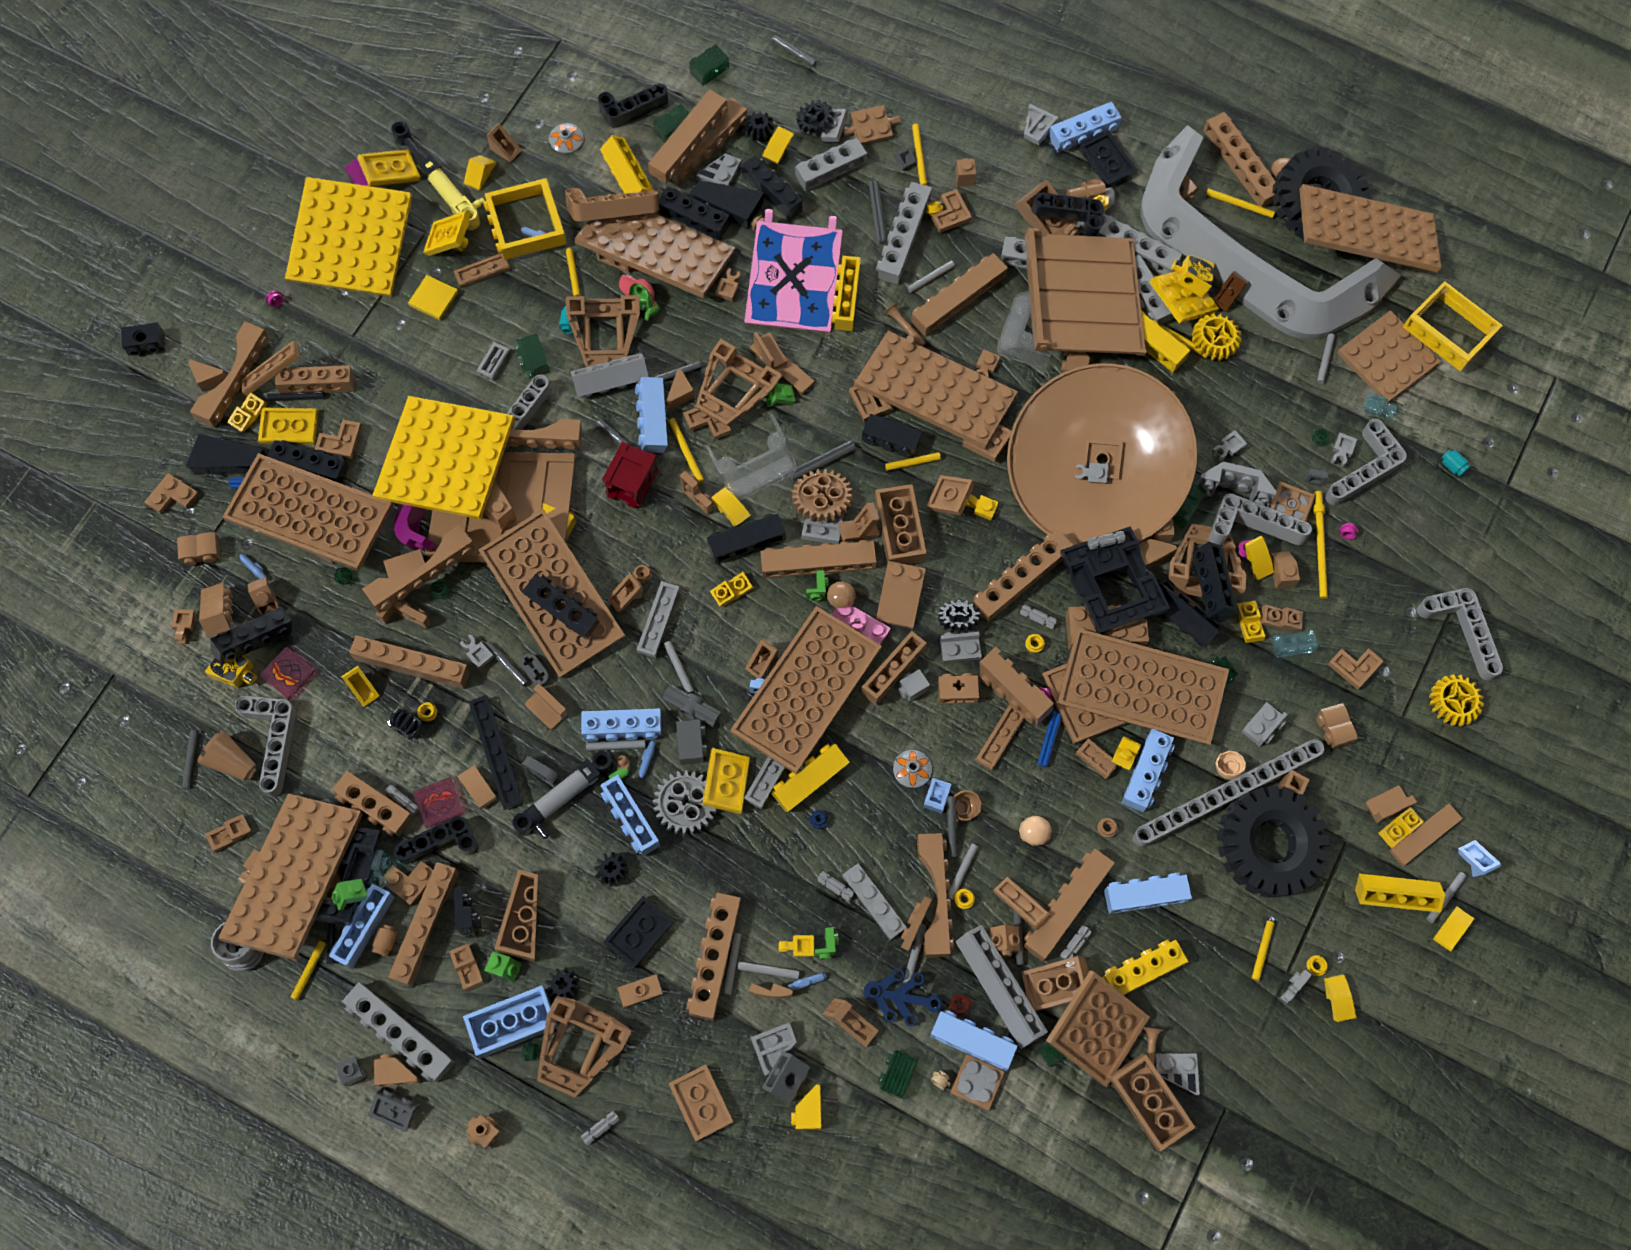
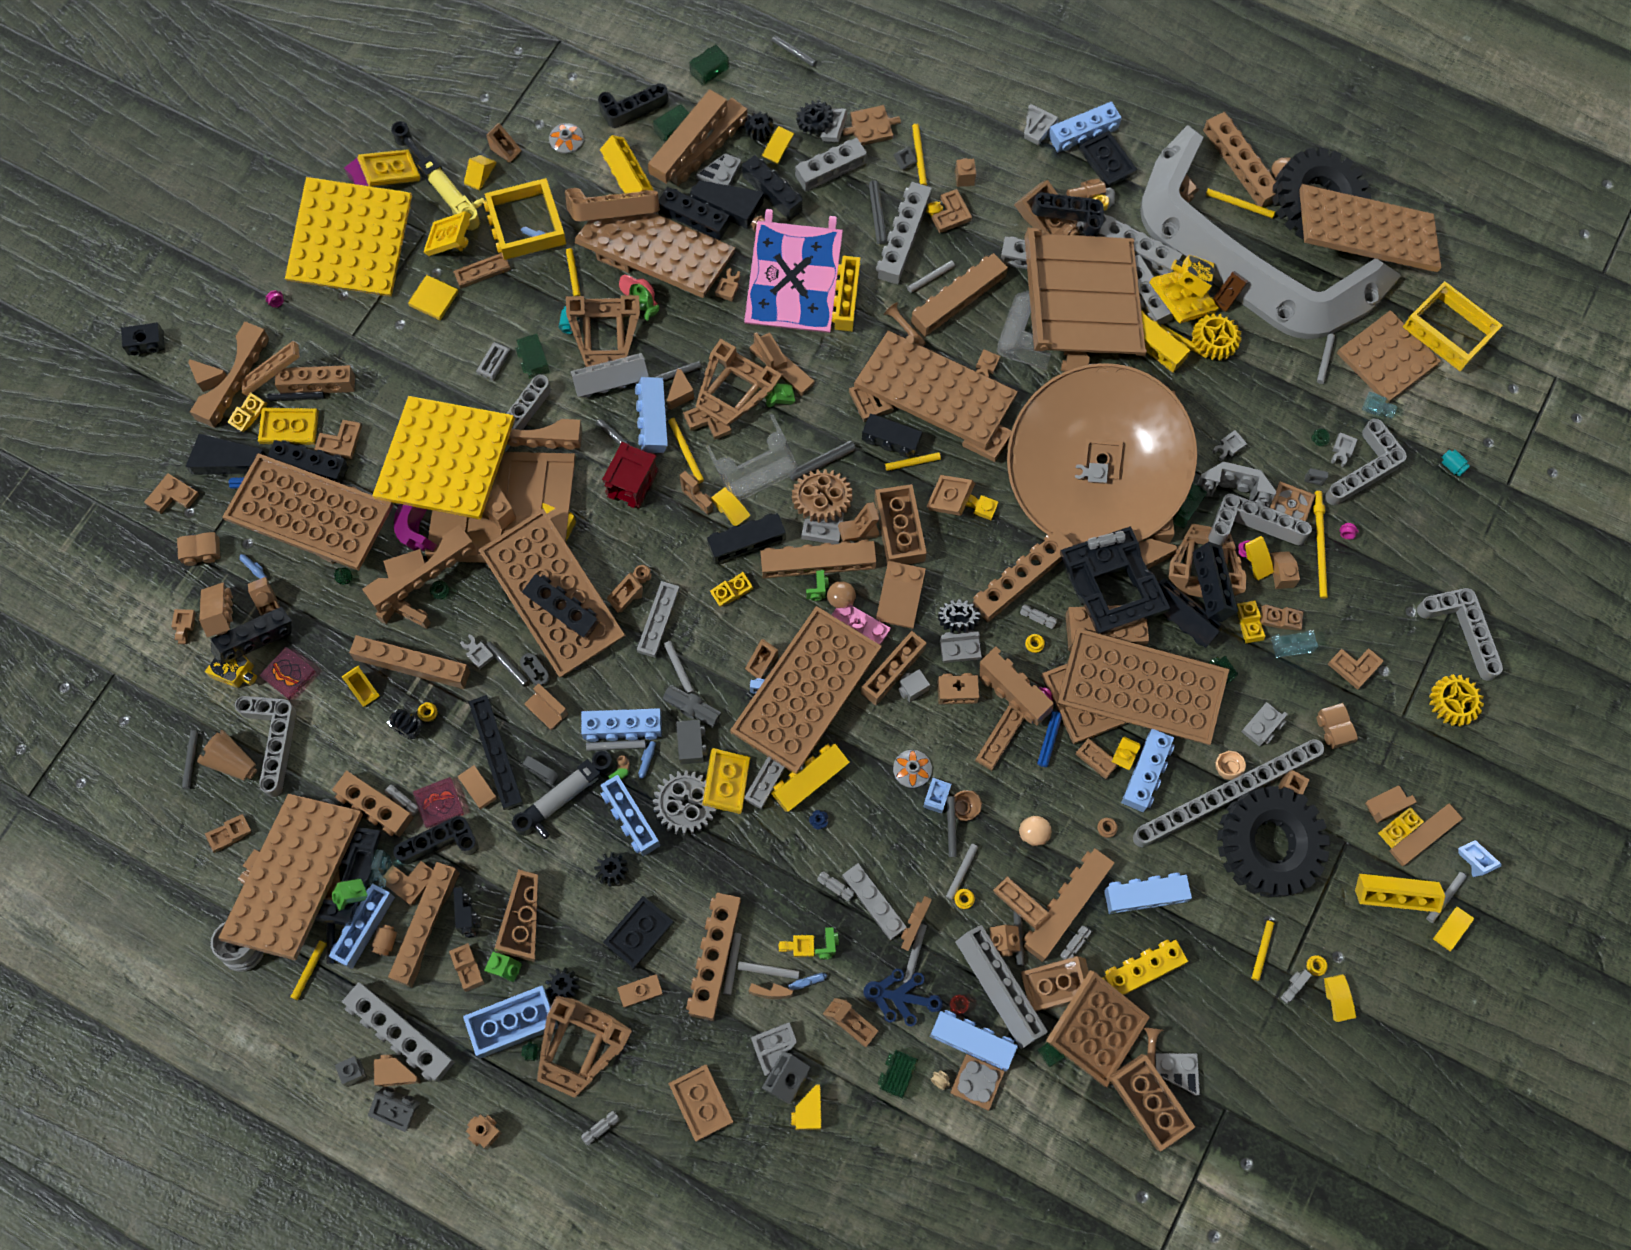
medium nougat arch [917,833,954,958] -> none

